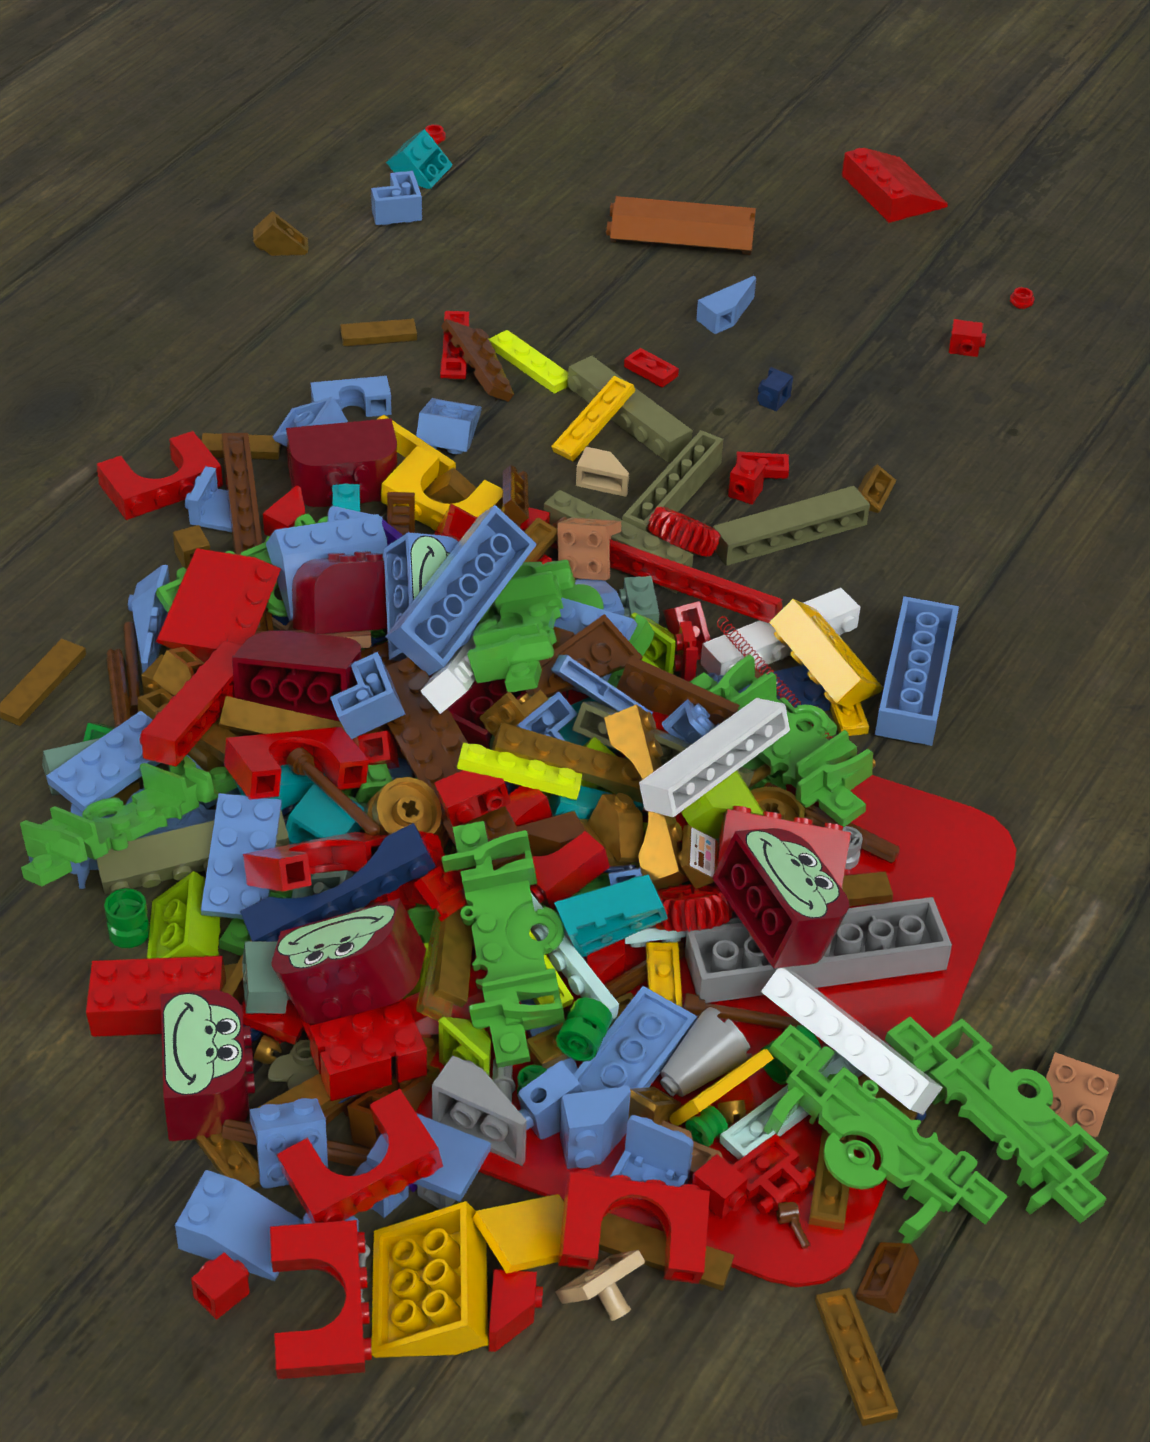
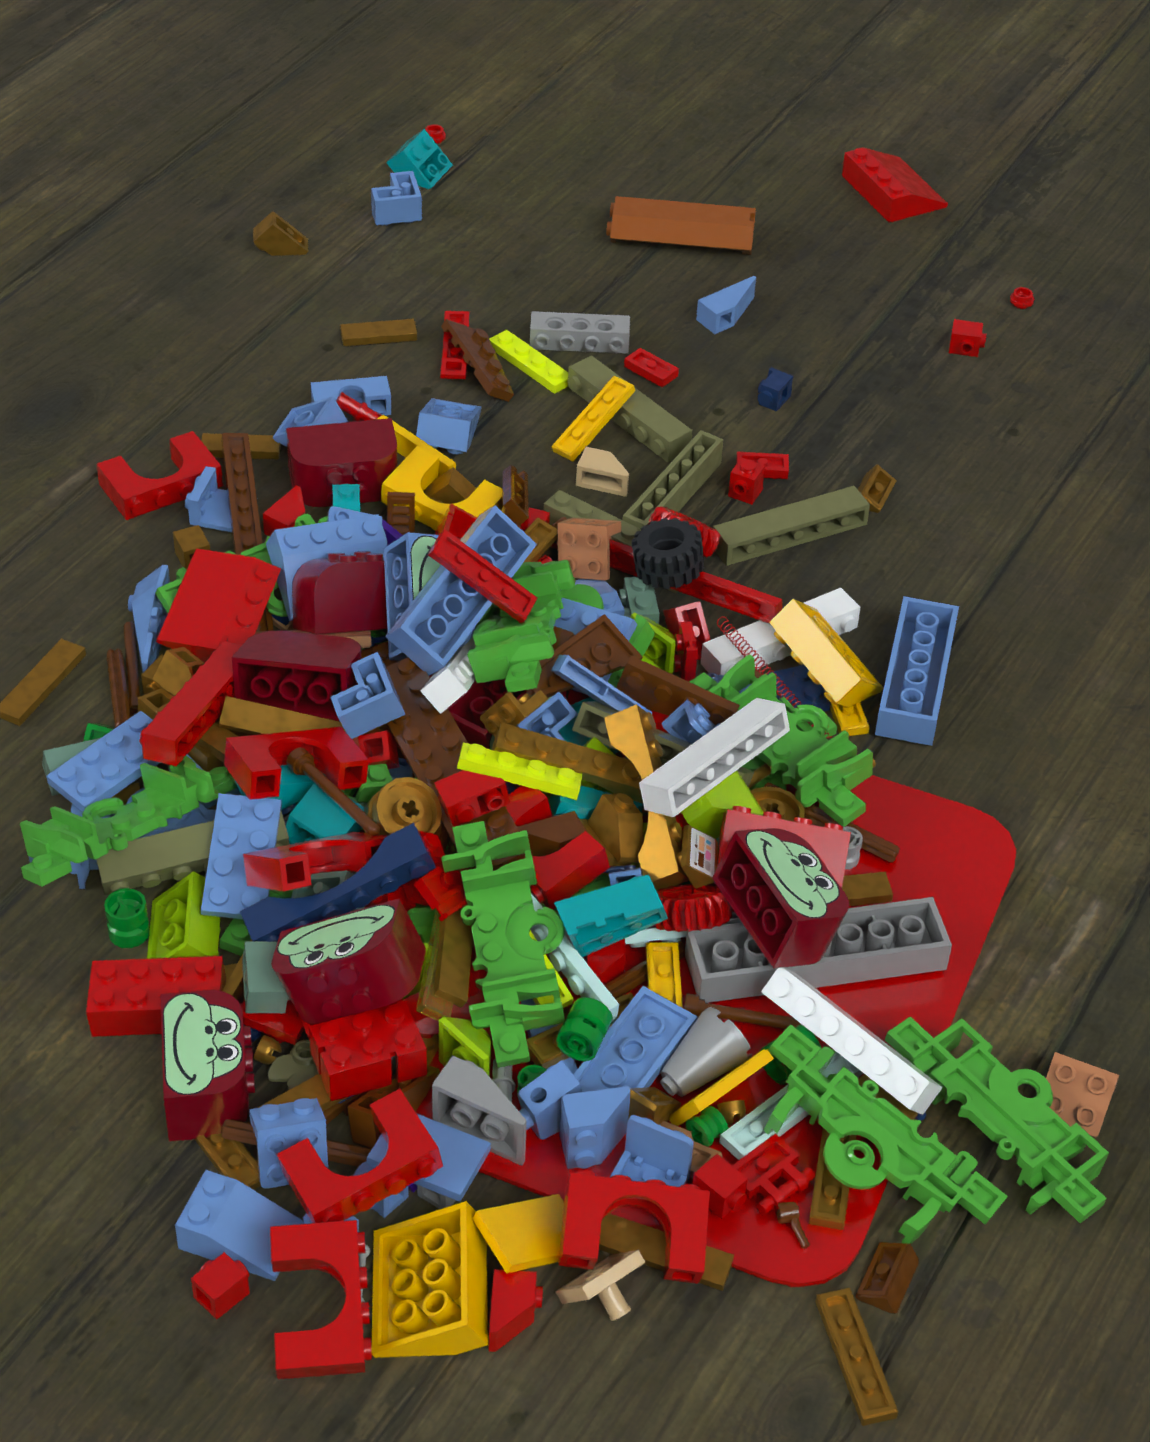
none -> red pin [336,392,382,421]
none -> red tile [428,529,538,623]
none -> light grey brick [530,311,630,354]
none -> black tyre [632,518,704,589]

